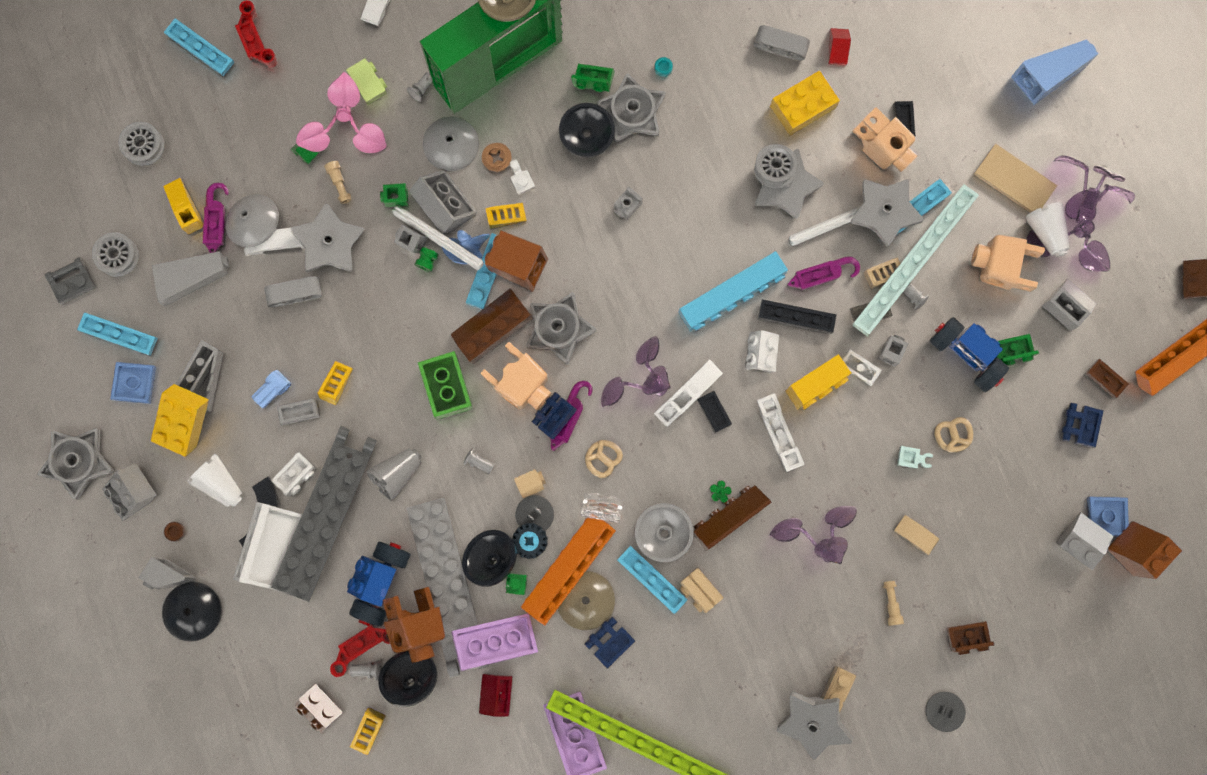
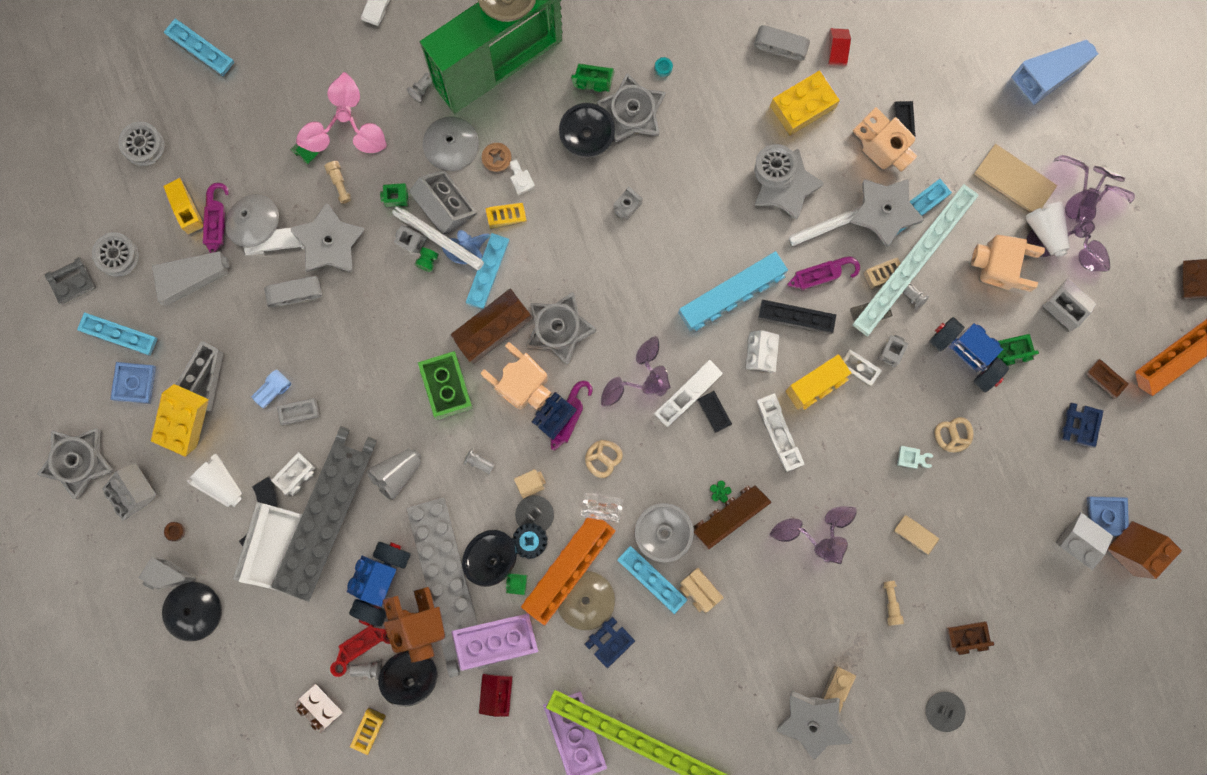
red plate [235,0,277,68] -> none
yellow slope [318,361,353,405] -> none
yellowish green brick [346,58,387,105] -> none
dark orange slope [485,231,548,292] -> none

